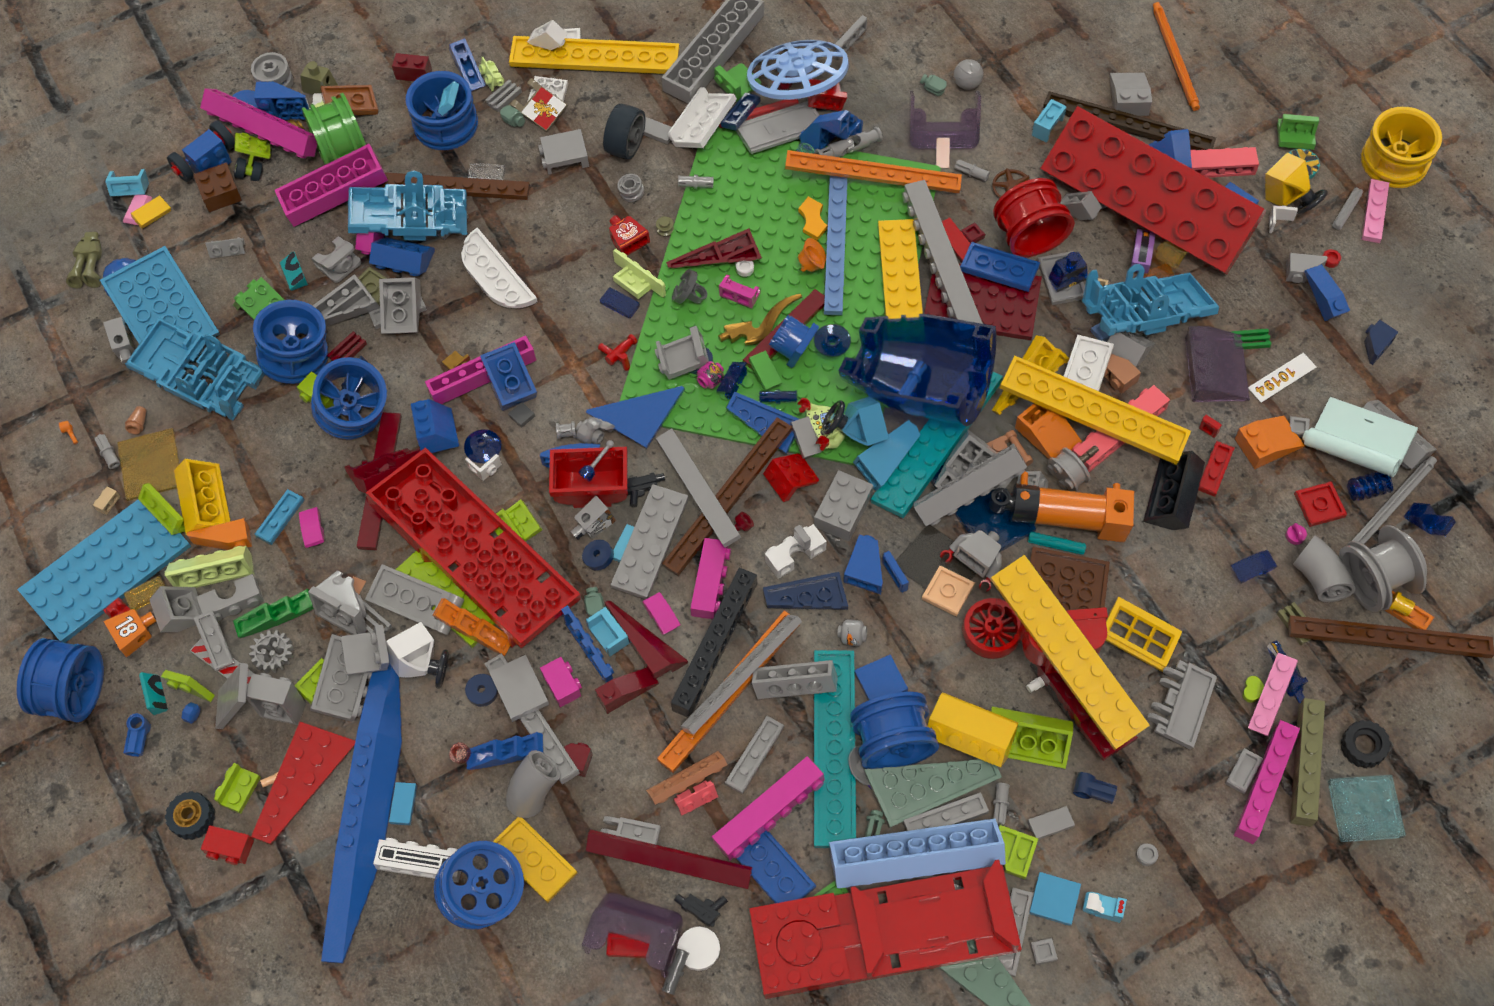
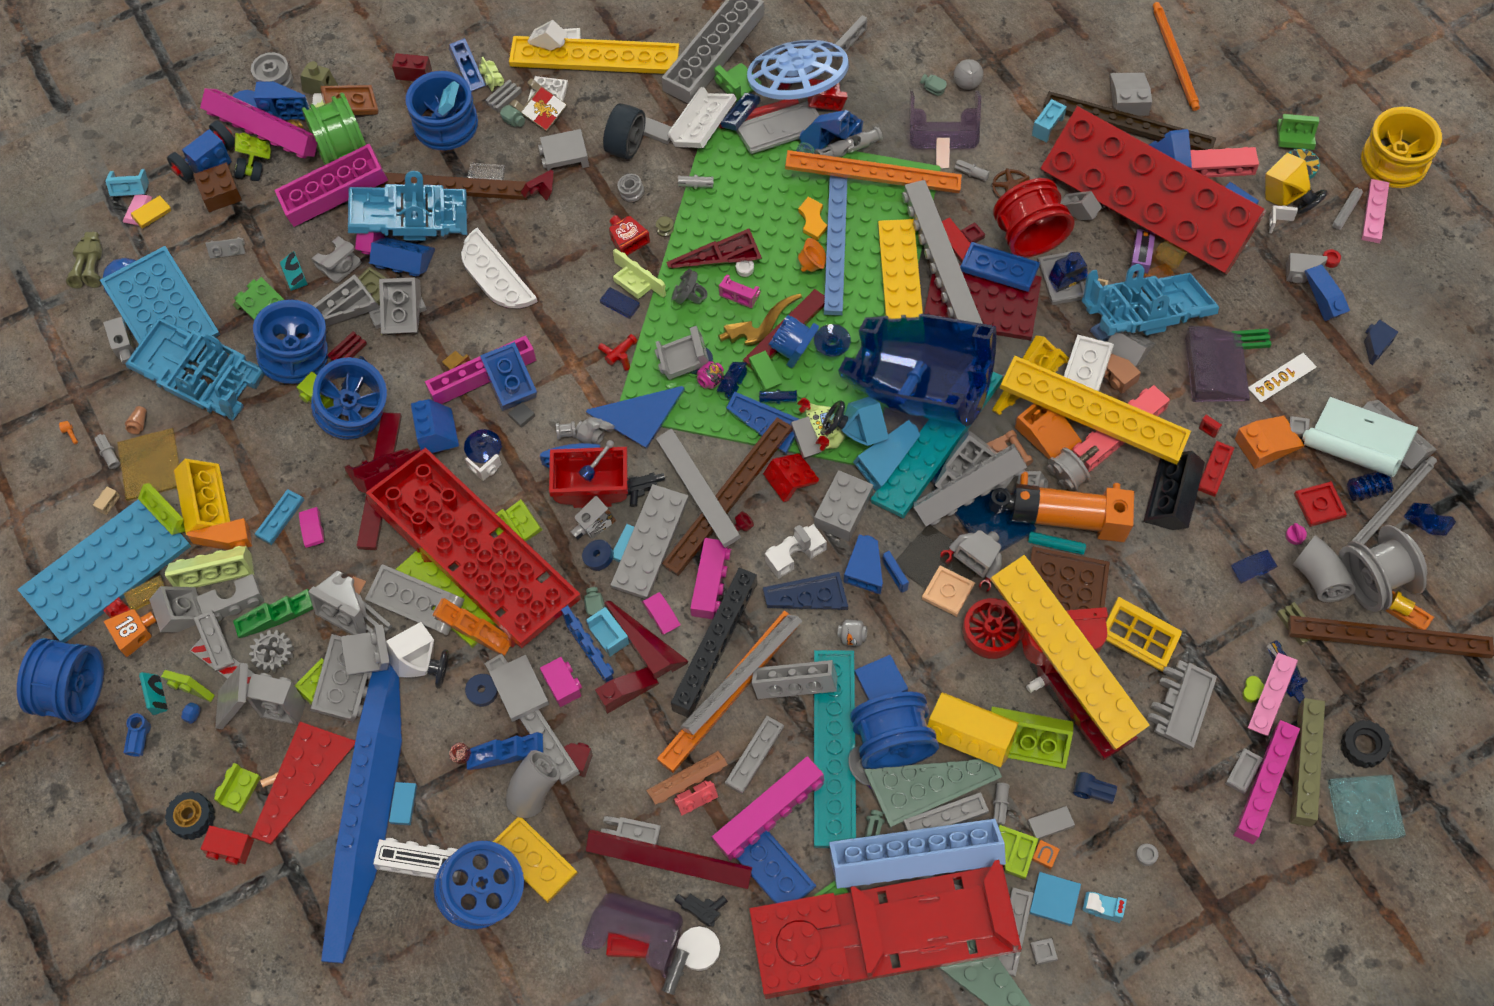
none -> dark red slope [521,169,554,201]
none -> orange tile [1032,840,1060,869]

